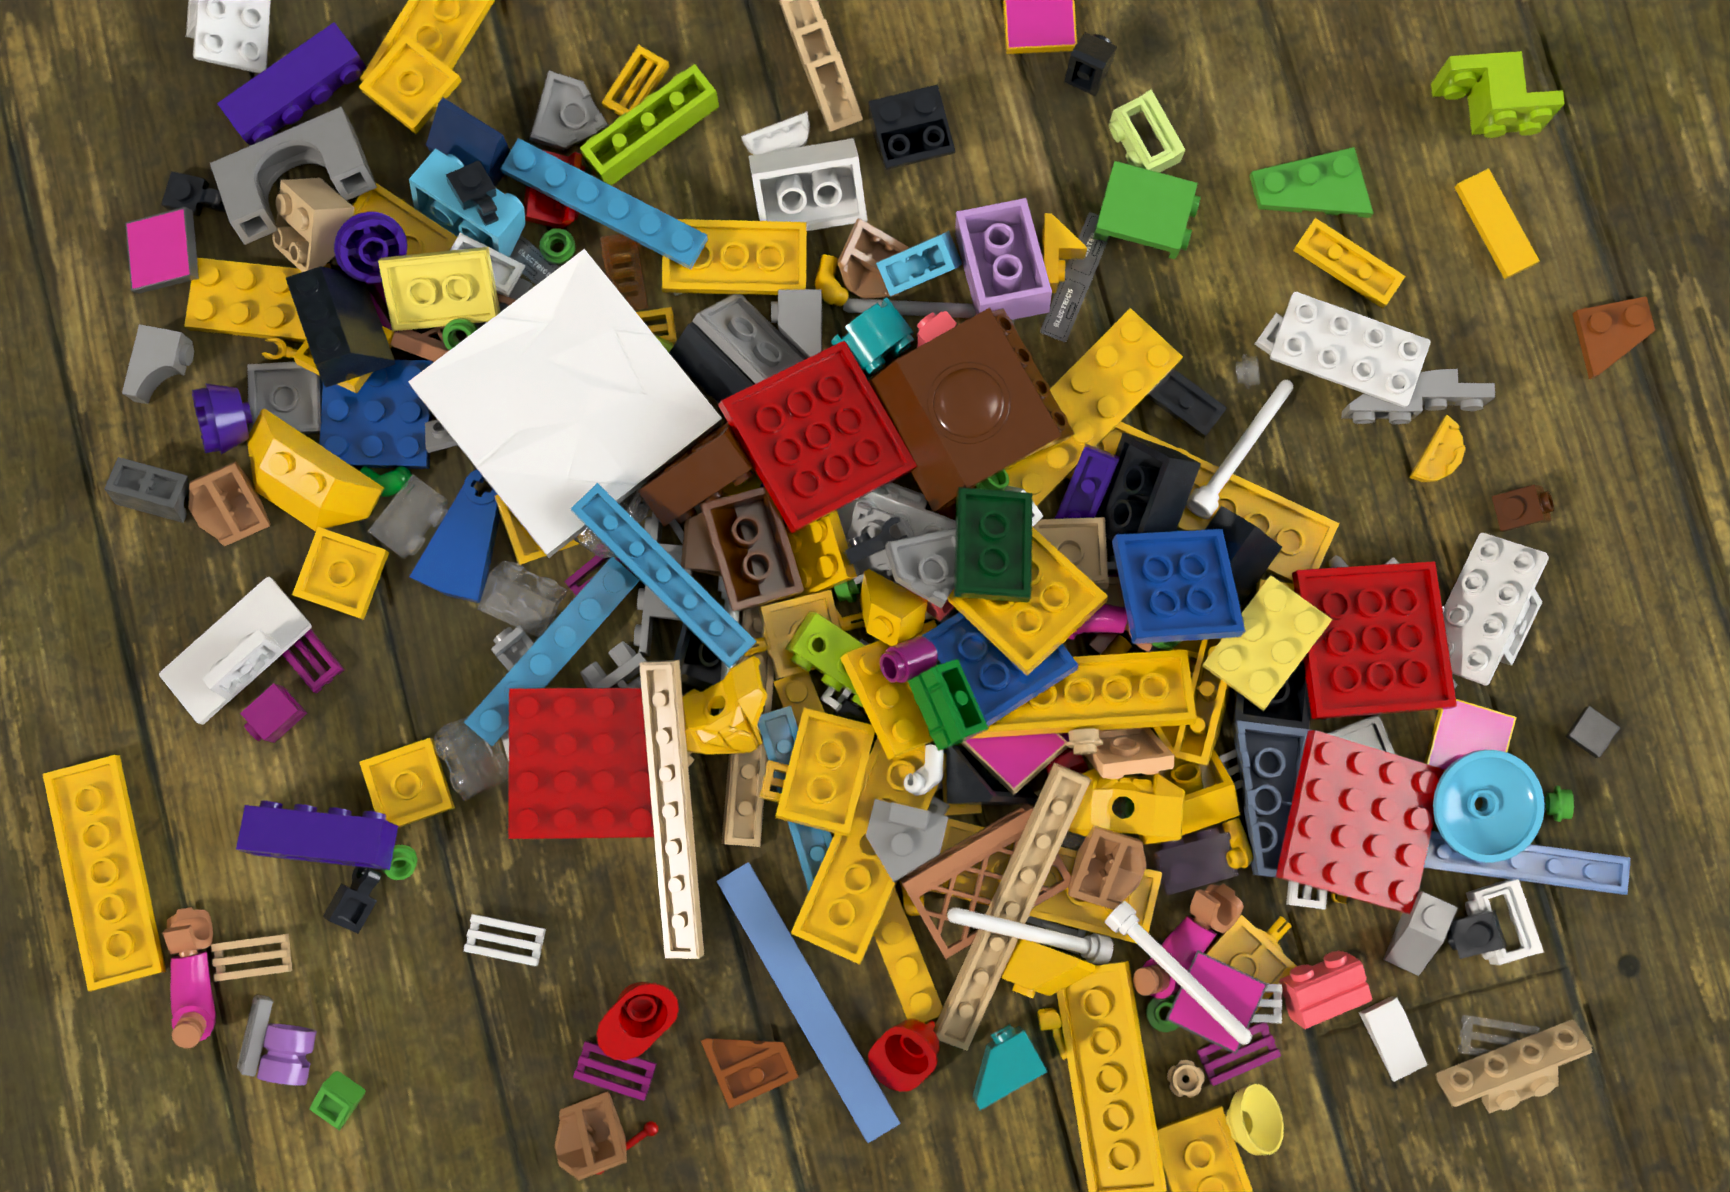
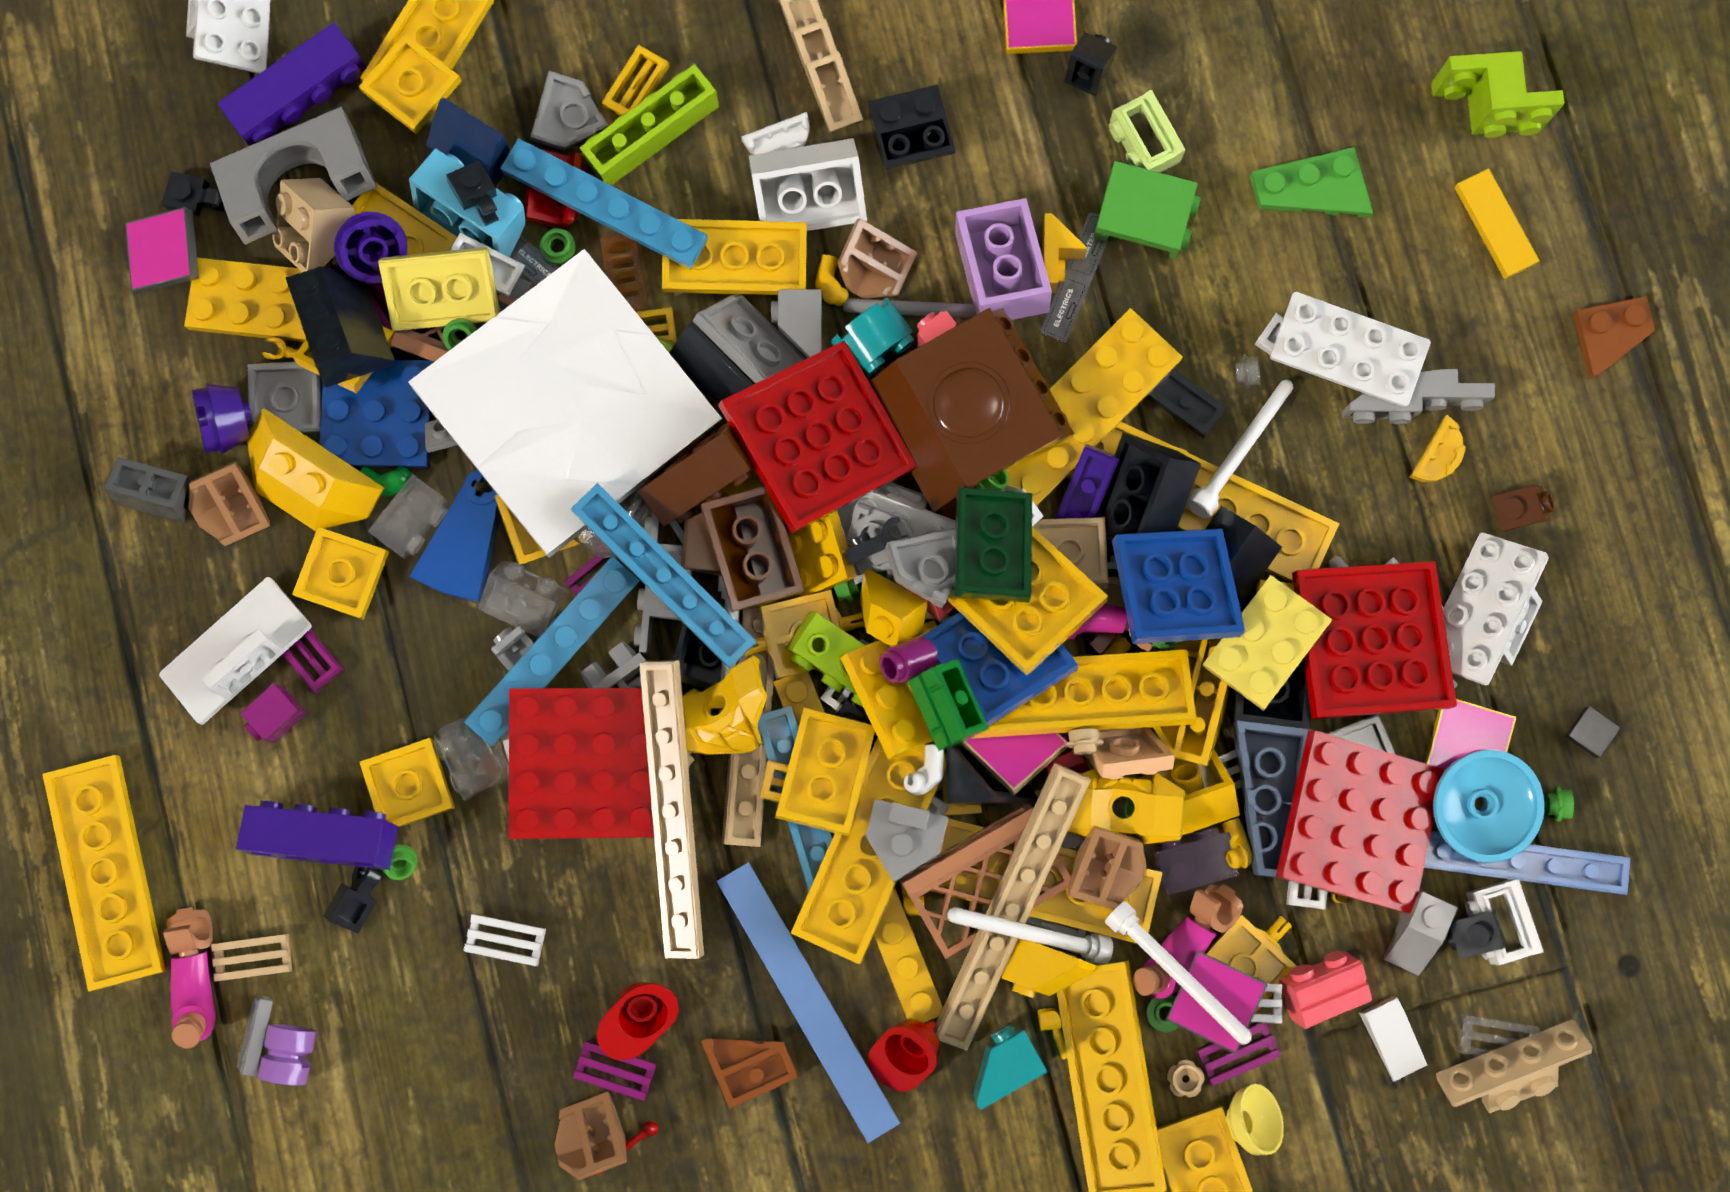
light grey arch [122,324,194,404] -> none
bright green slope [309,1071,366,1130] -> none
medium azure arch [876,231,963,296] -> none
yellow plate [1293,218,1406,309] -> none

